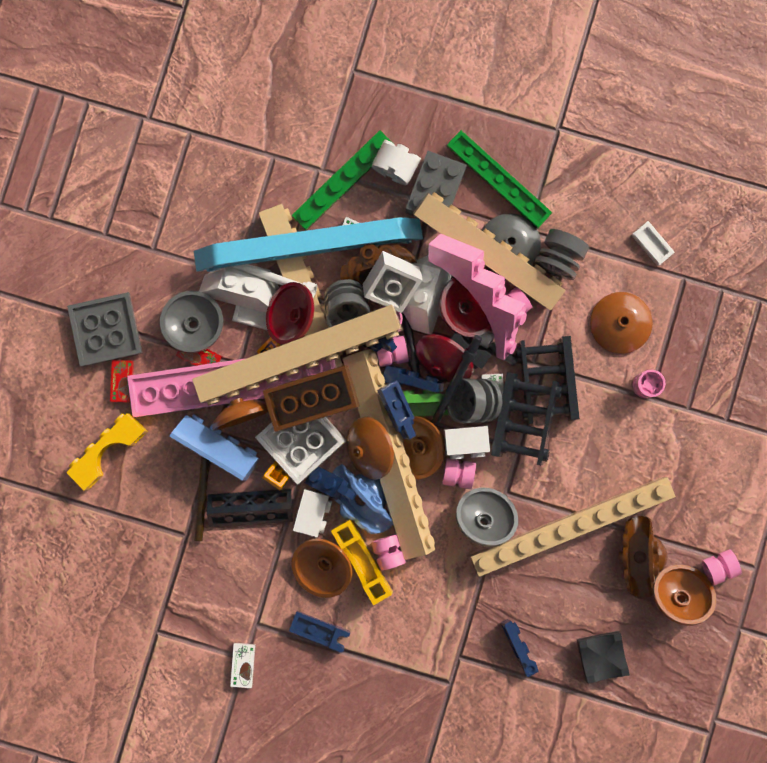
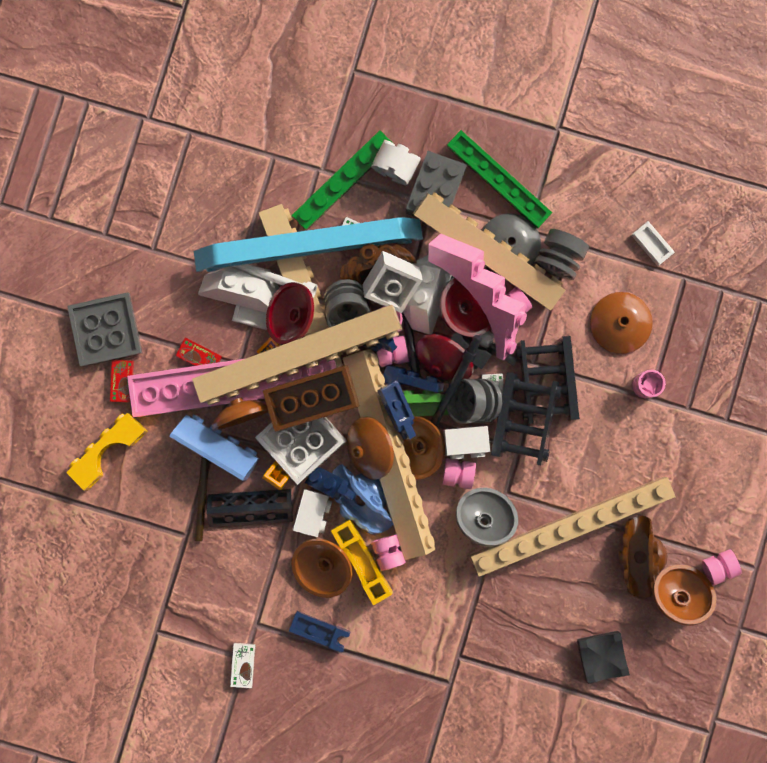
dark grey dish [160,291,223,353] -> none
dark blue hinge [500,619,539,677] -> none

